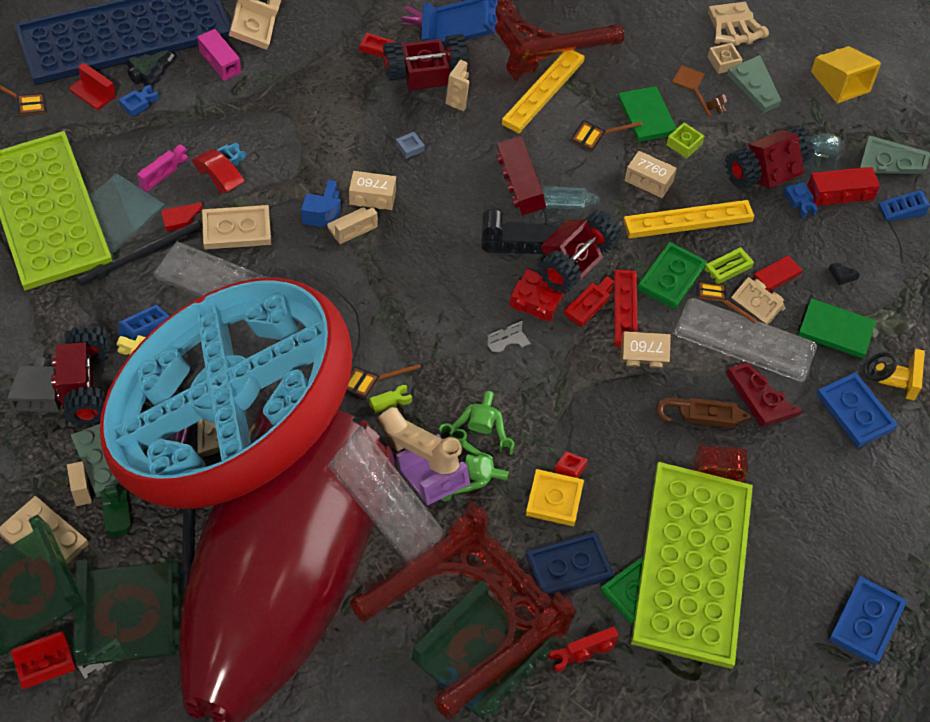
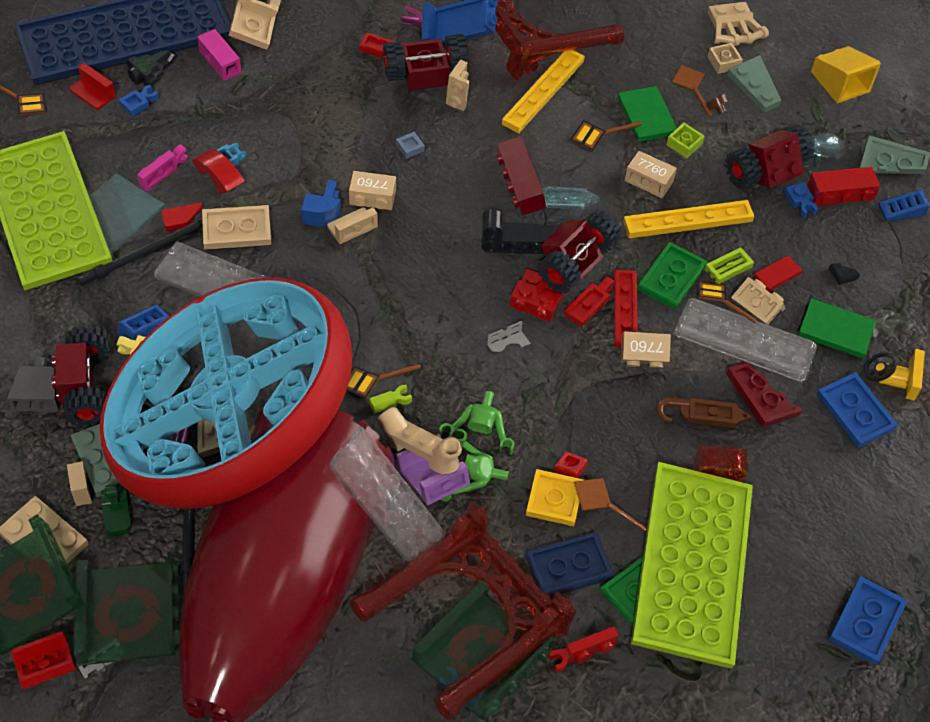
none -> dark orange piece [574,478,647,532]

